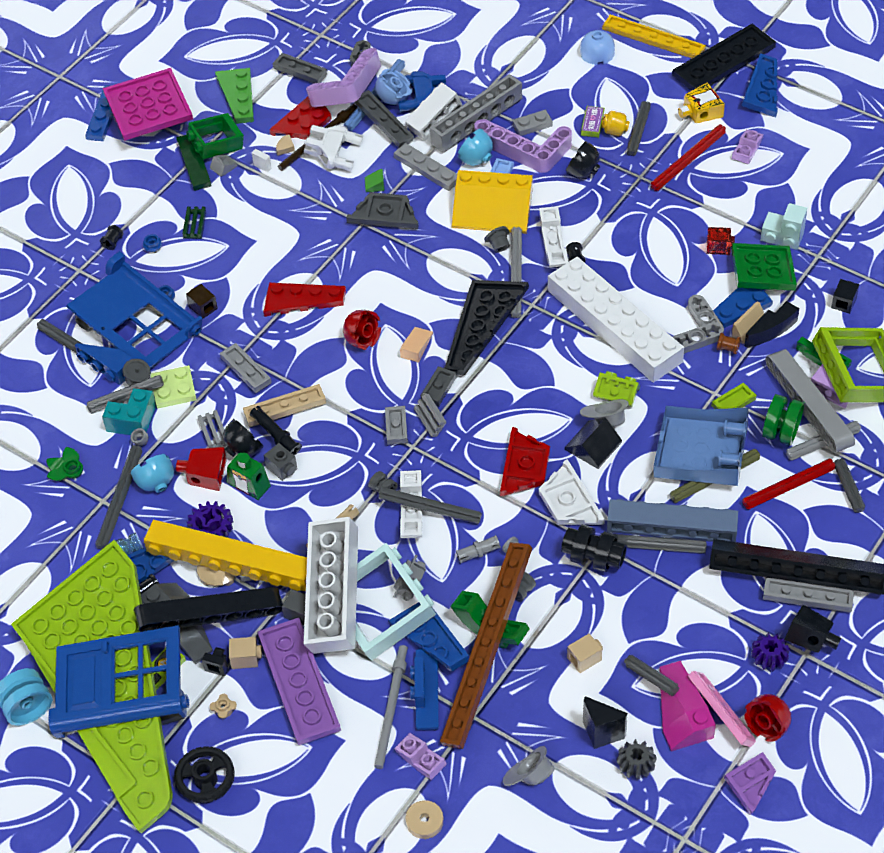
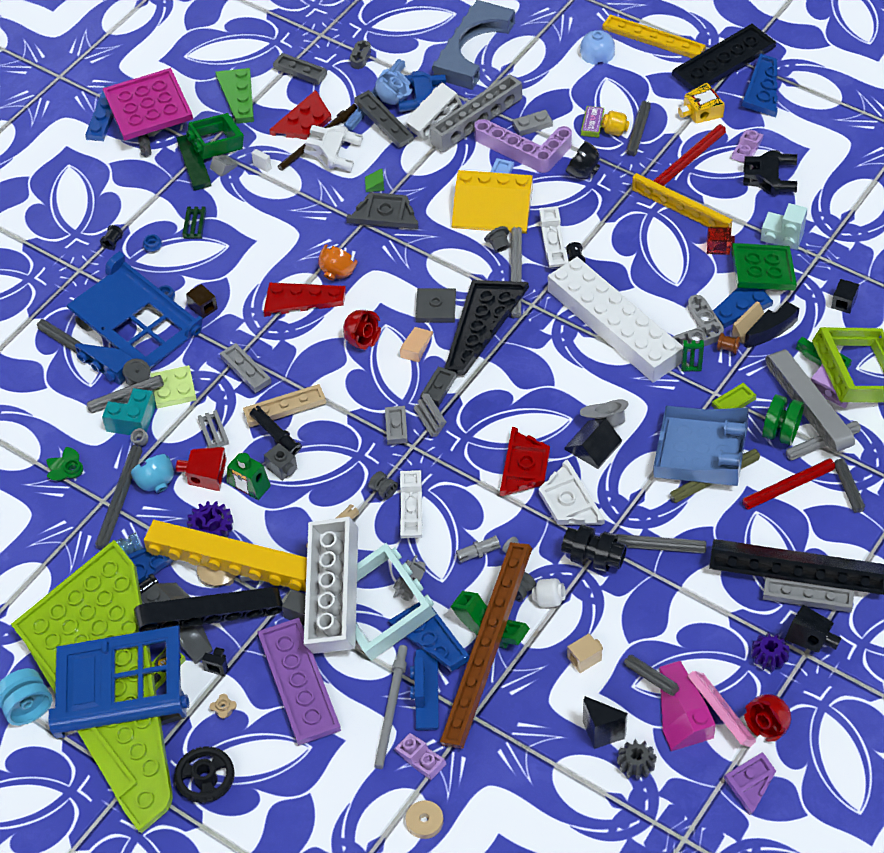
black cylinder [223,418,264,457] -> none
tan brick [229,637,262,669] -> none
tan tile [276,134,295,155] -> none
lavender beam [306,48,381,107] -> none
dark grey axle [379,487,482,524] -> none
light grey plate [394,143,457,191] -> none
medium azure cylinder [457,129,493,166] -> none
light grey piece [503,746,555,786] -> none
lime bracket [593,371,640,407] -> none
sand blue brick [607,499,738,542] -> none
none -> dark grey axle [138,134,152,158]
none -> orange cylinder [318,245,358,281]
none -> dark grey plate [416,288,456,323]
none -> sand blue arch [432,0,515,90]
none -> white head [532,578,566,607]
none -> yellow tile [632,173,733,237]
none -> green tile [681,340,704,371]
none -> black connector [743,150,797,195]

